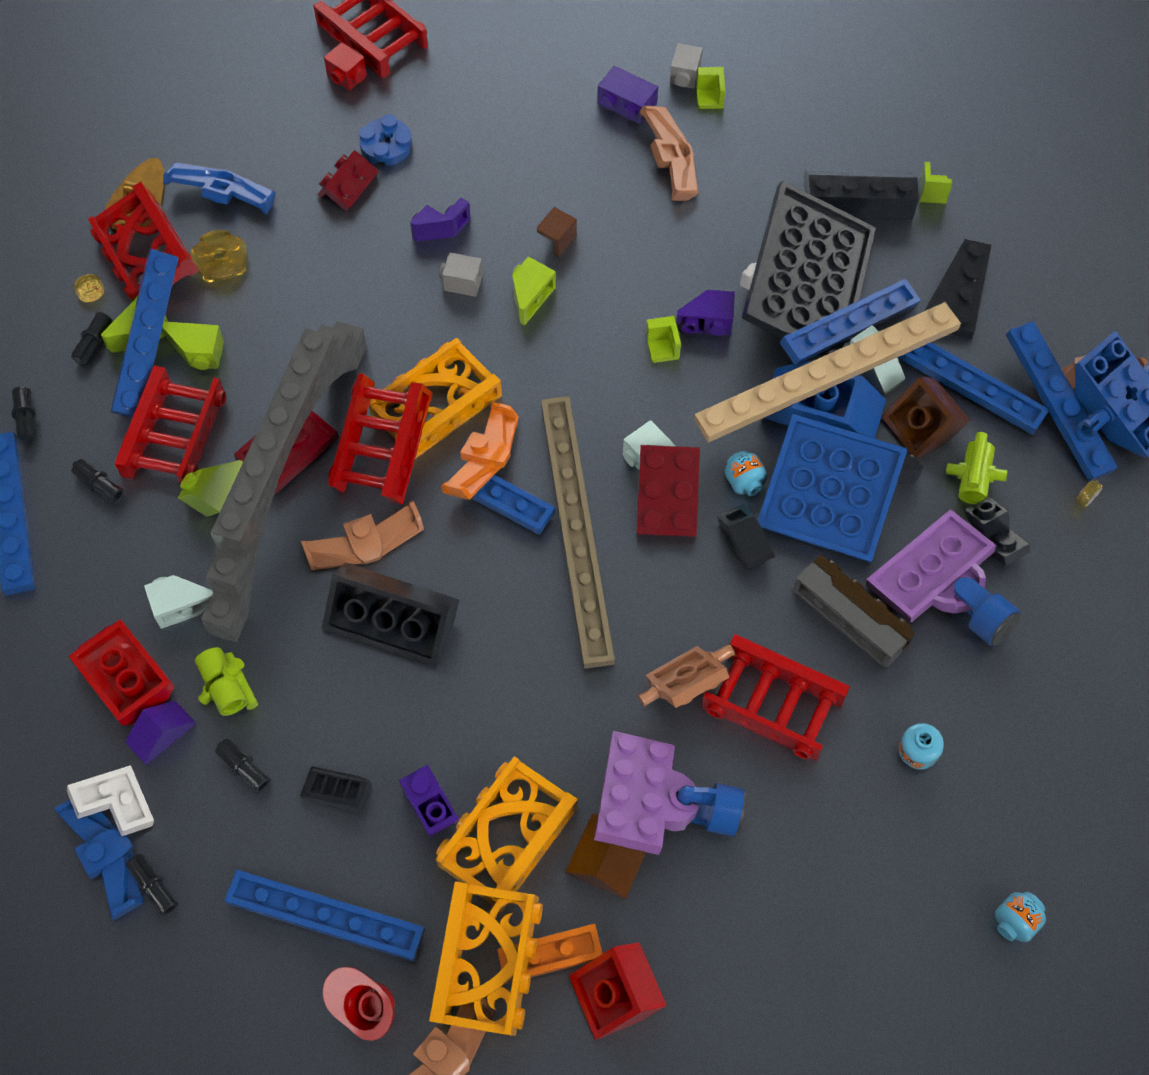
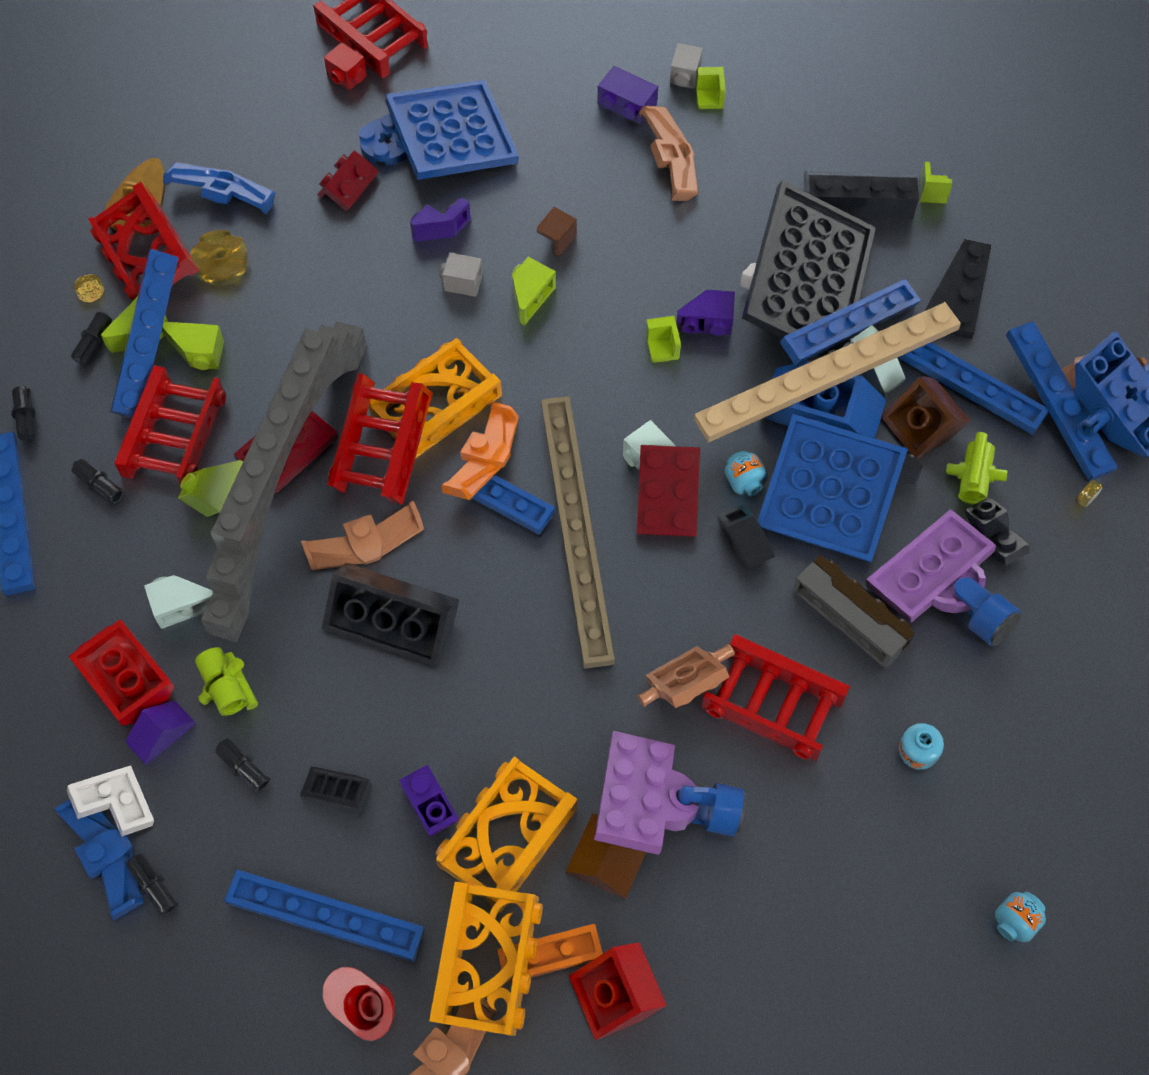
none -> blue plate [385,80,519,180]

